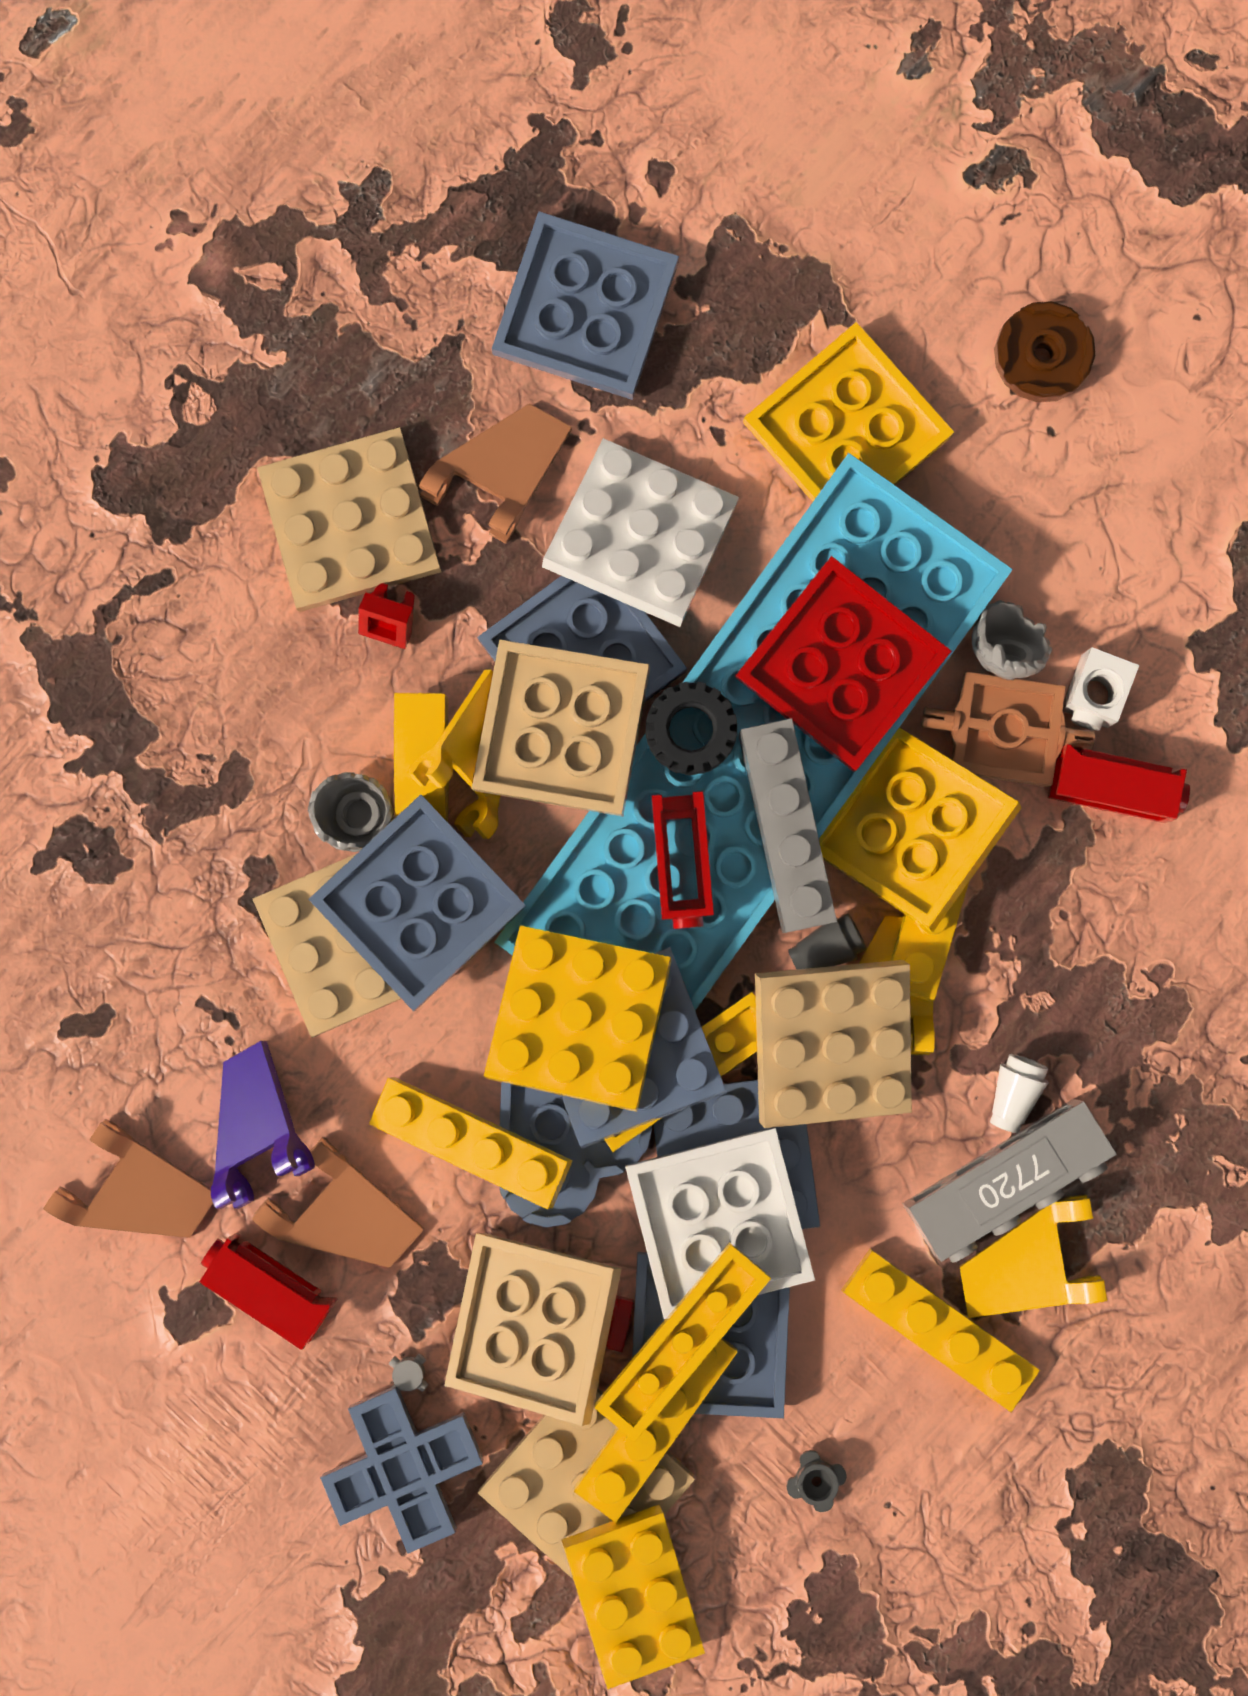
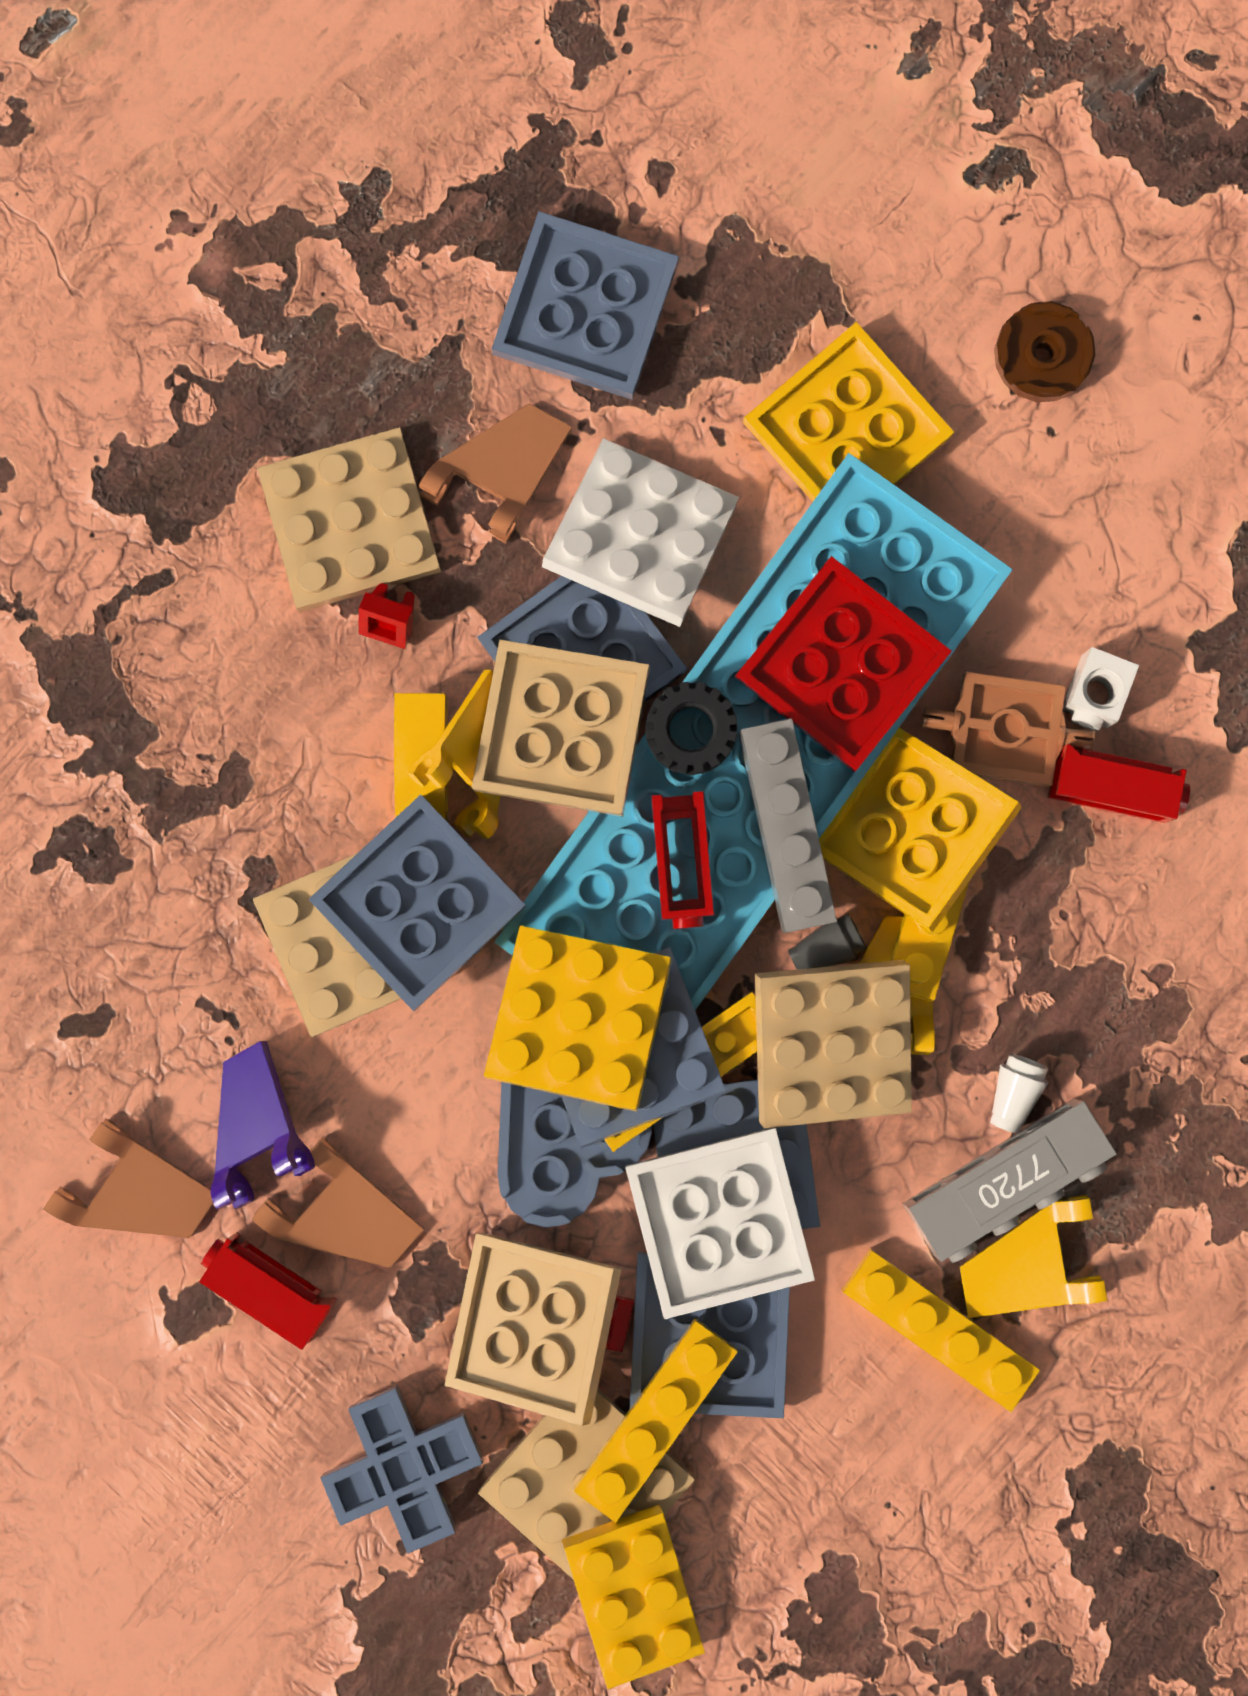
light grey hair [307,772,394,852] -> none
yellow plate [369,1077,573,1210] -> none
light grey piece [389,1354,428,1392] -> none
yellow plate [595,1242,771,1442] -> none
dark grey plate [786,1450,847,1512] -> none
light grey hair [972,600,1052,680] -> none

